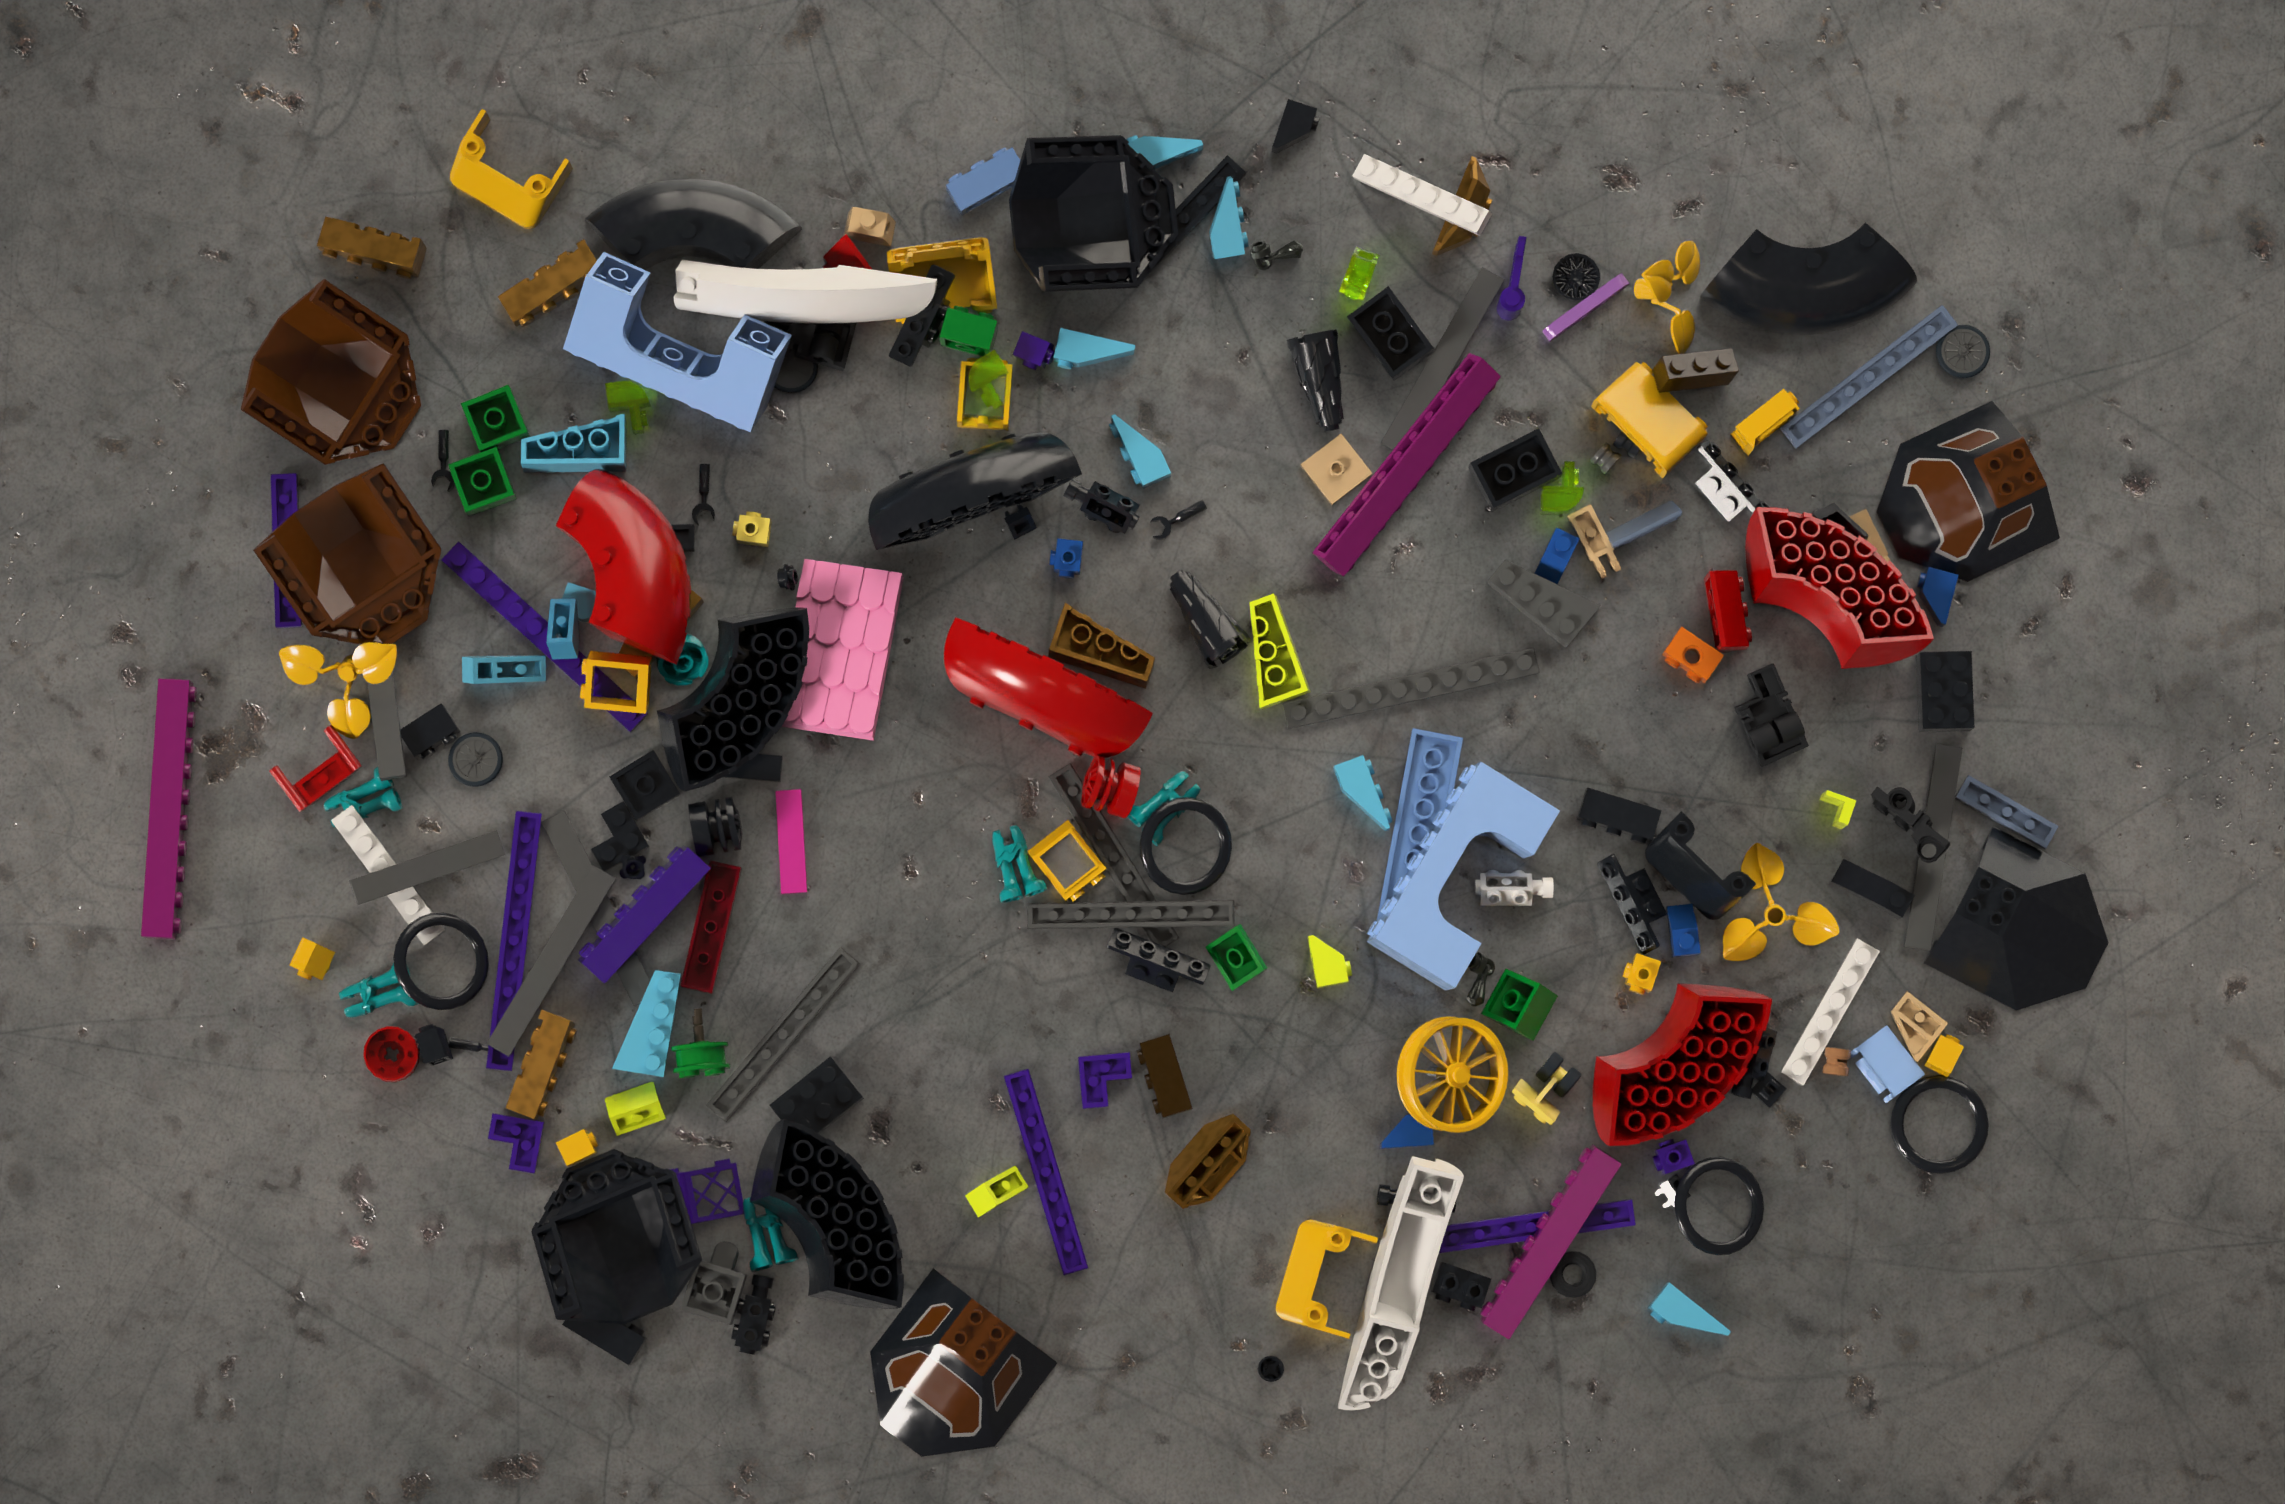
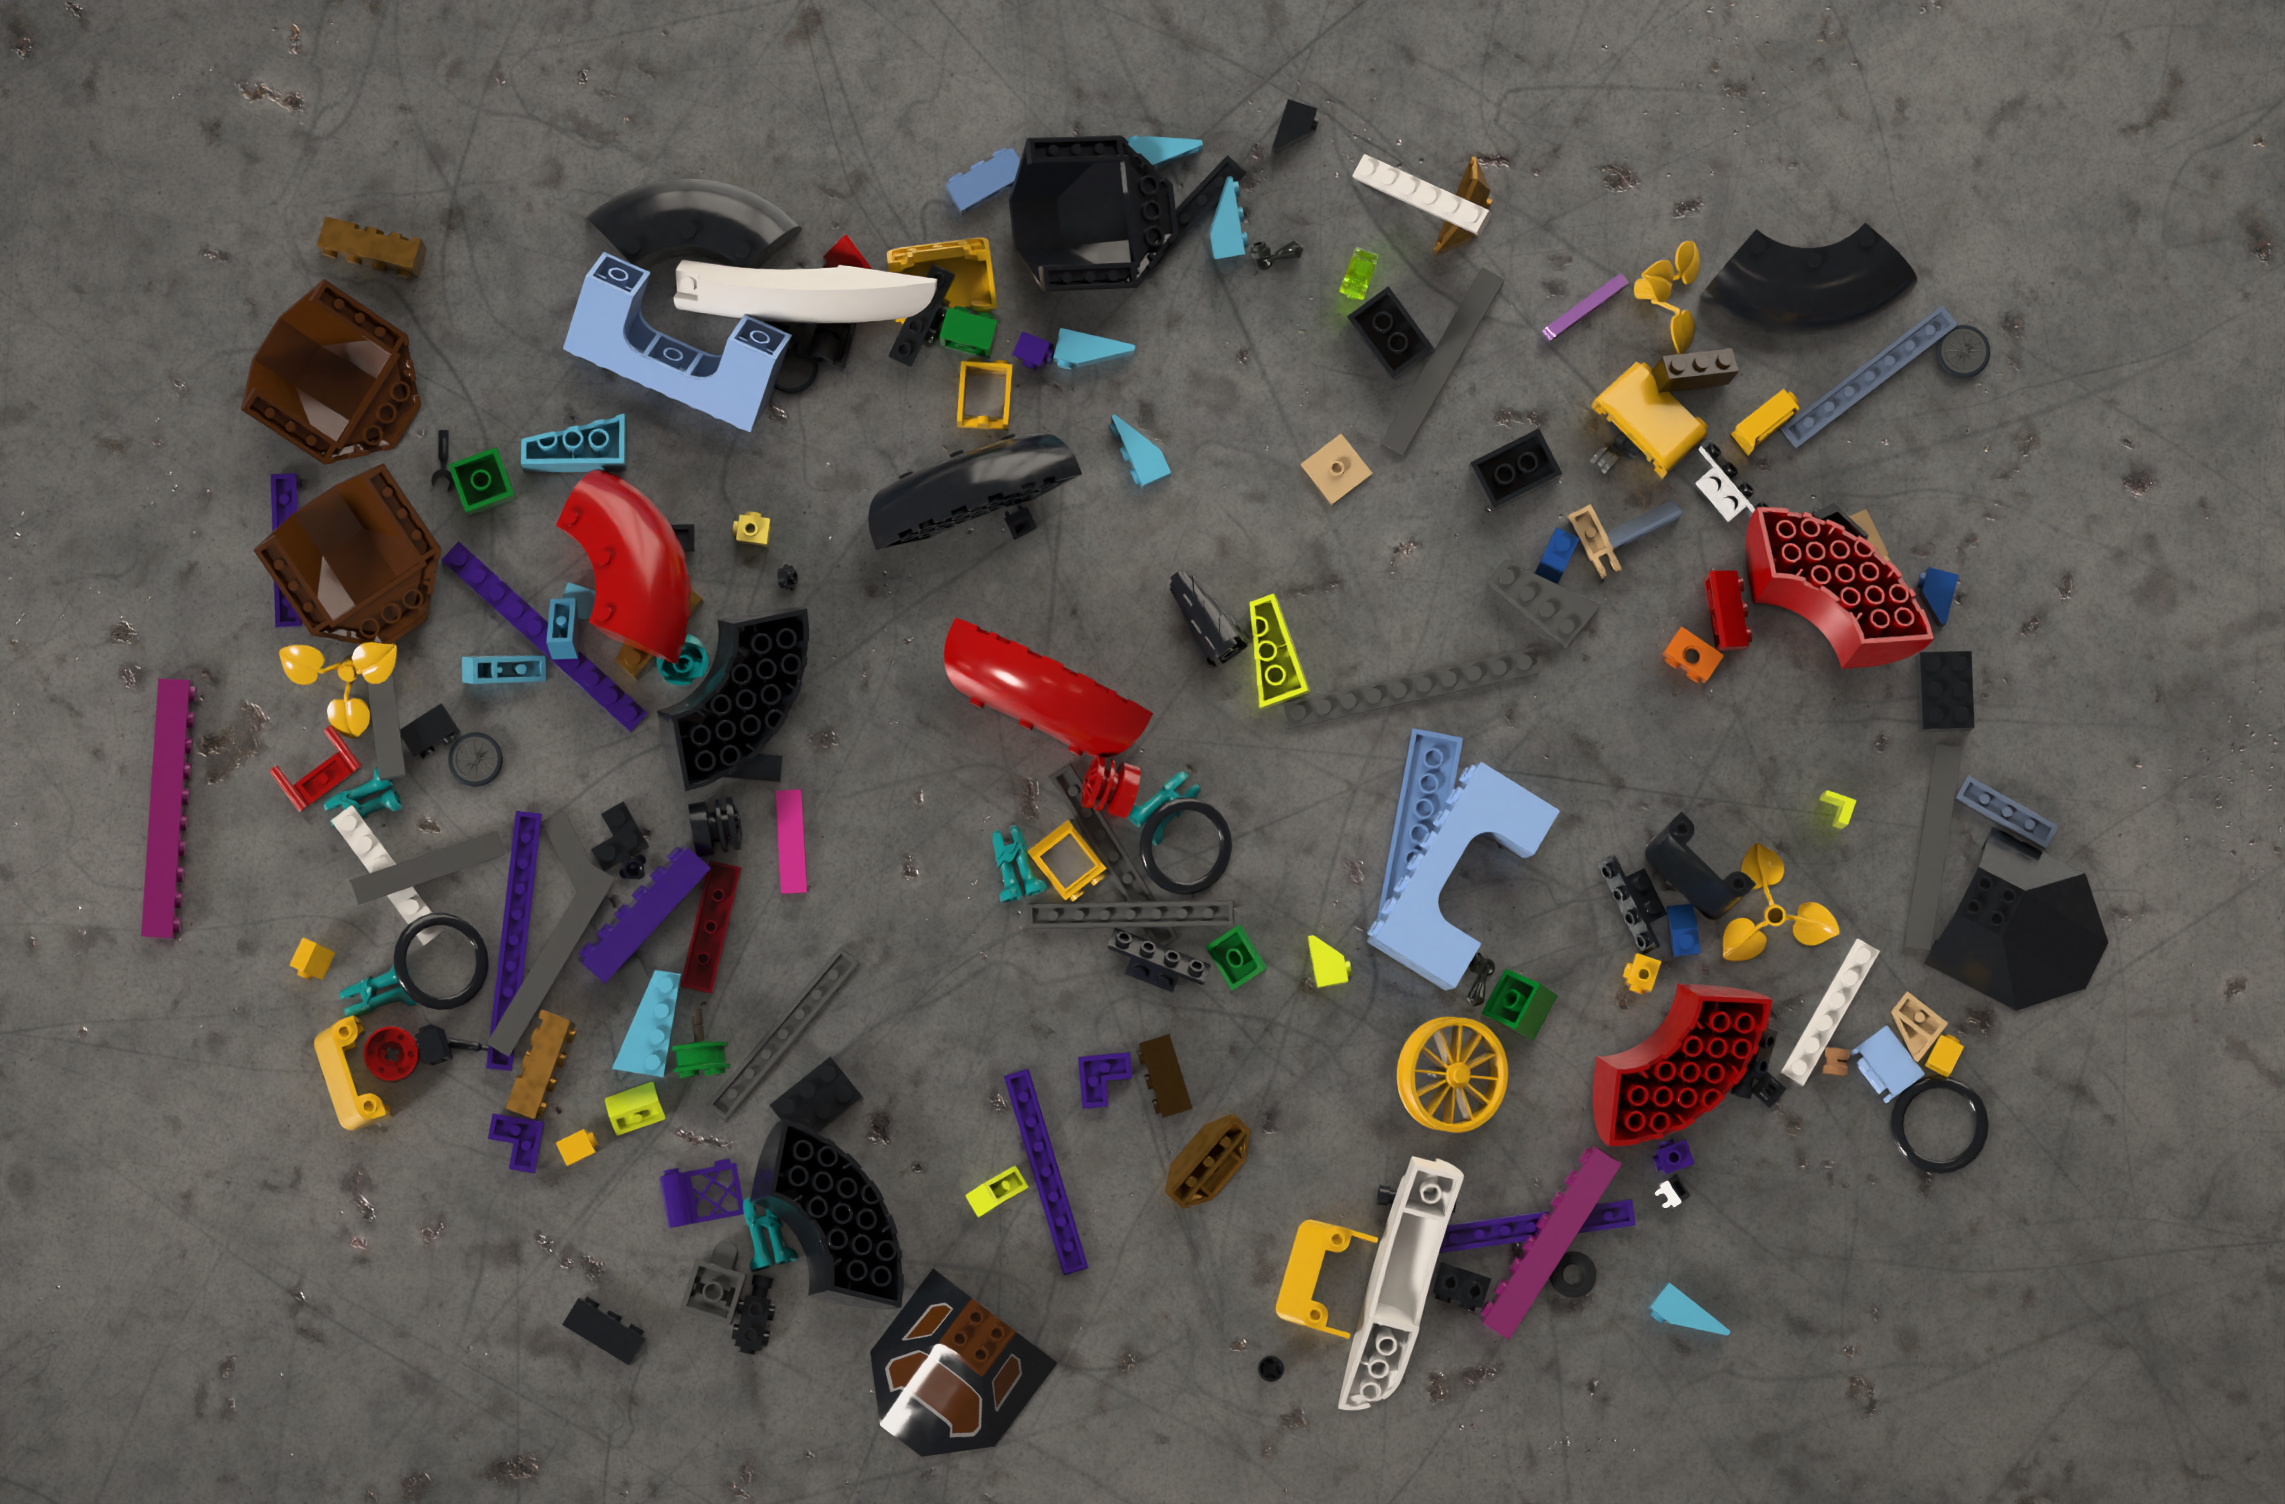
yellow windscreen [450,109,573,229] -> none
green brick [461,385,530,452] -> none
pearl gold wedge [498,239,597,327] -> none
black windscreen [531,1149,702,1324] -> none
yellow window [580,651,652,714] -> none
clear neon green brick [605,381,651,435] -> none
black tile [609,750,681,821] -> none
black piece [692,464,715,526] -> none
bright pink piece [782,559,904,741] -> none
tan torso [844,207,896,247] -> none
clear neon green brick [969,349,1009,410] -> none
pearl gold wedge [1048,603,1155,689] -> none
blue brick [1050,538,1083,578] -> none
black brick [1063,479,1140,534] -> none
black piece [1150,500,1207,540] -> none
black cone [1287,329,1344,432] -> none
magenta brick [1312,353,1501,577] -> none
medium azure slope [1333,755,1393,831] -> none
blue slope [1380,1115,1434,1149] -> none
white brick [1475,870,1554,906] -> none
dark purple piece [1496,236,1527,321] -> none
light yellow plate [1512,1052,1581,1125] -> none
clear neon green brick [1540,461,1584,515] -> none
black wheel [1552,253,1600,301] -> none
black brick [1577,787,1662,844] -> none
black wedge [1674,1157,1764,1256] -> none
black plate [1734,663,1809,767] -> none
black slope [1831,859,1915,920] -> none
black plate [1871,787,1950,863] -> none
windscreen [1876,401,2060,582] -> none
none -> yellow windscreen [314,1016,394,1130]

